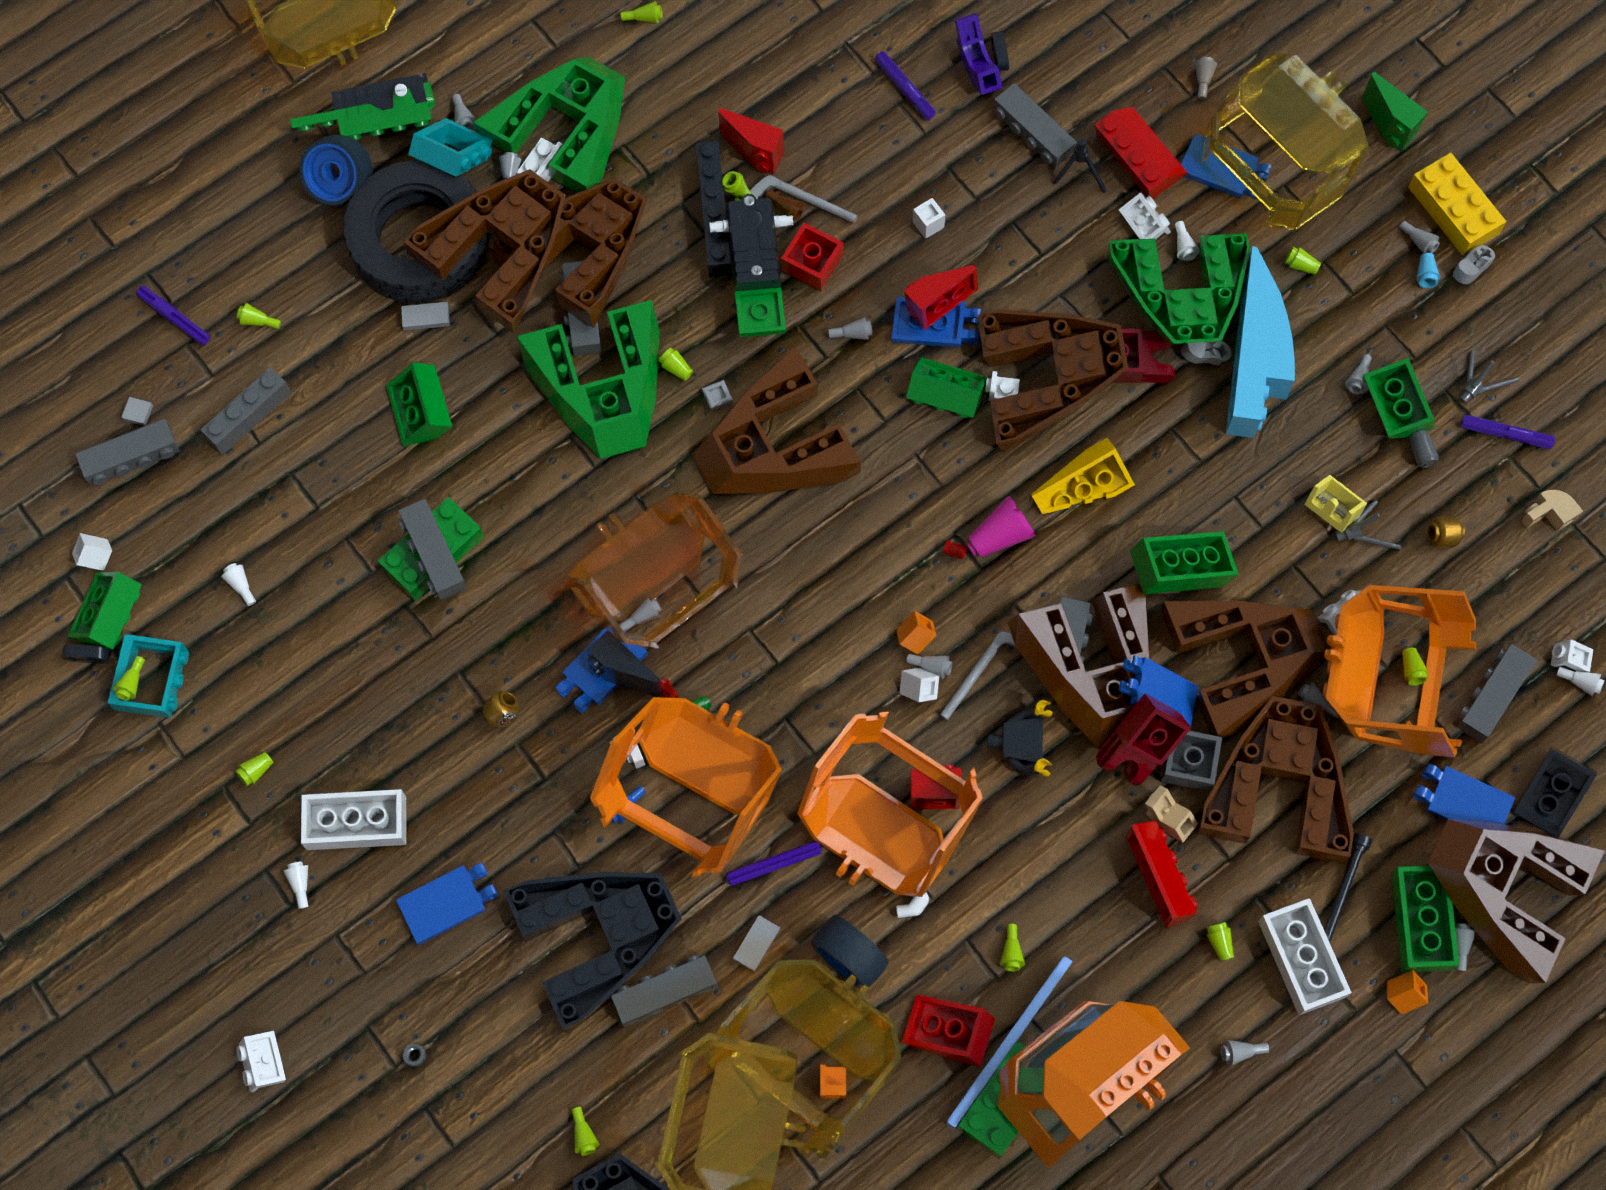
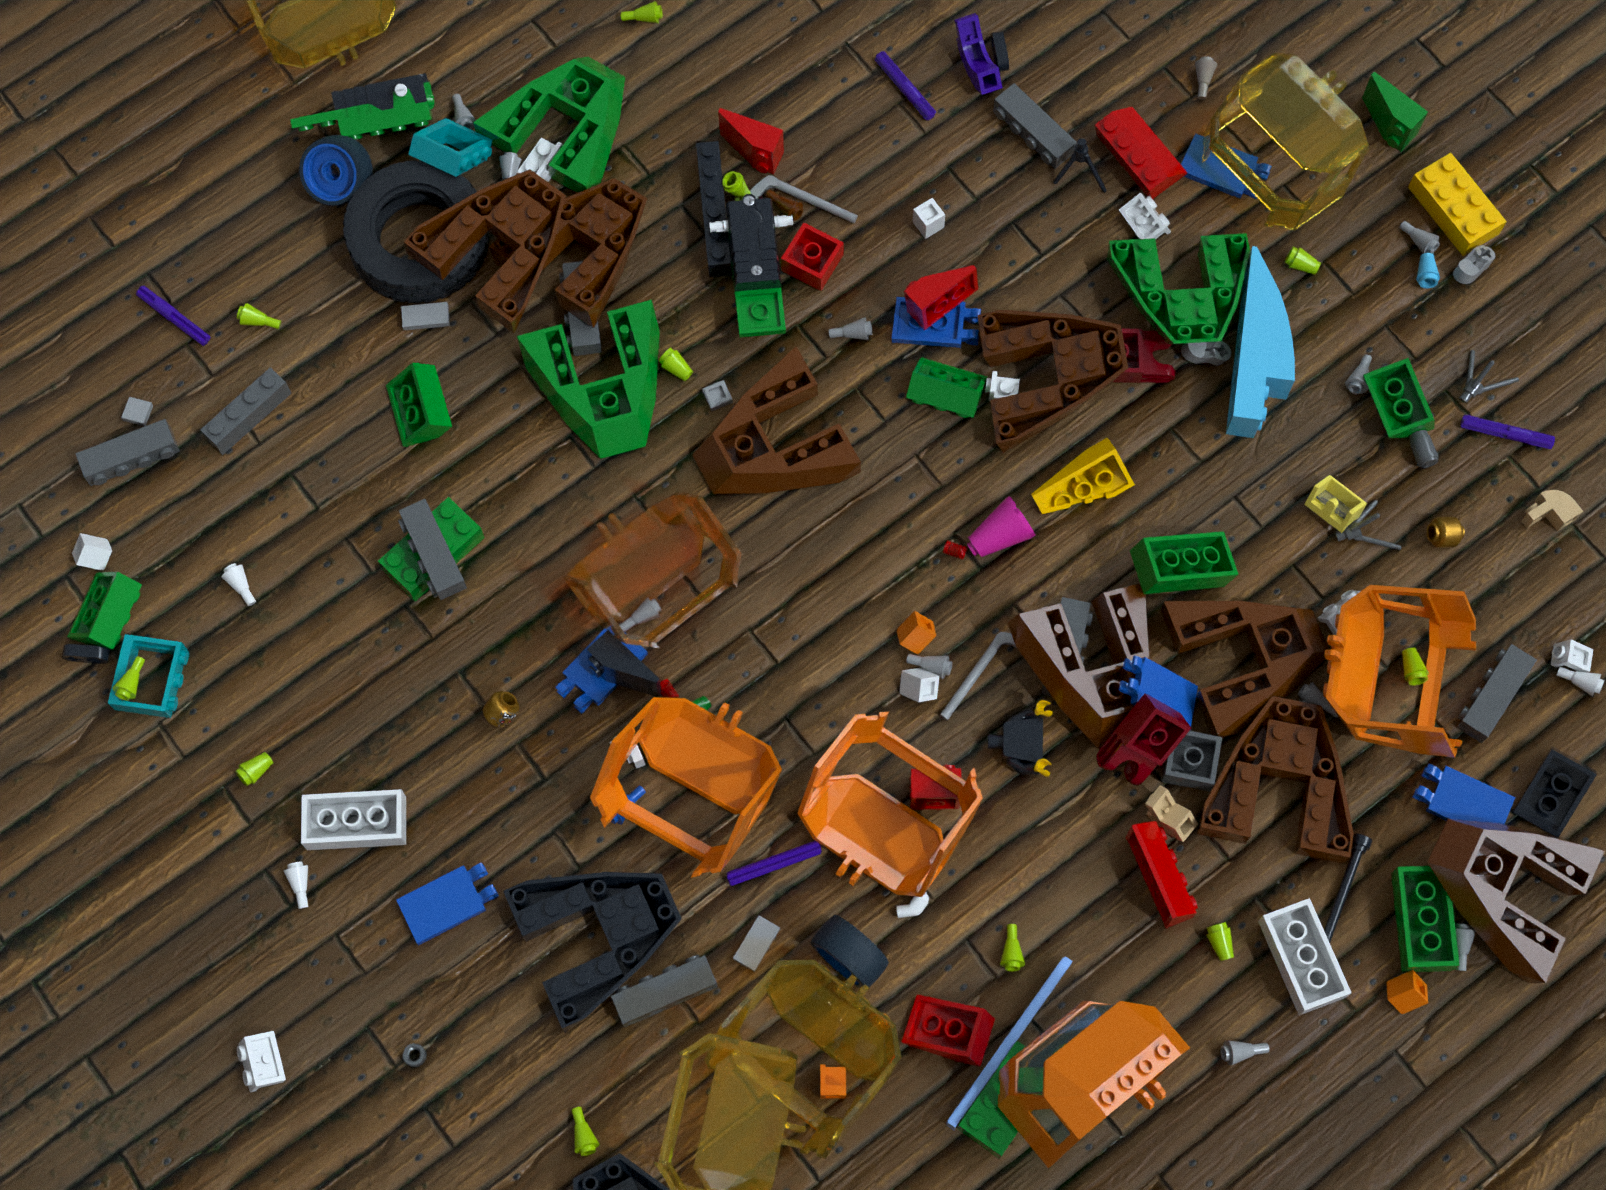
white cone [1175,221,1200,261] -> none

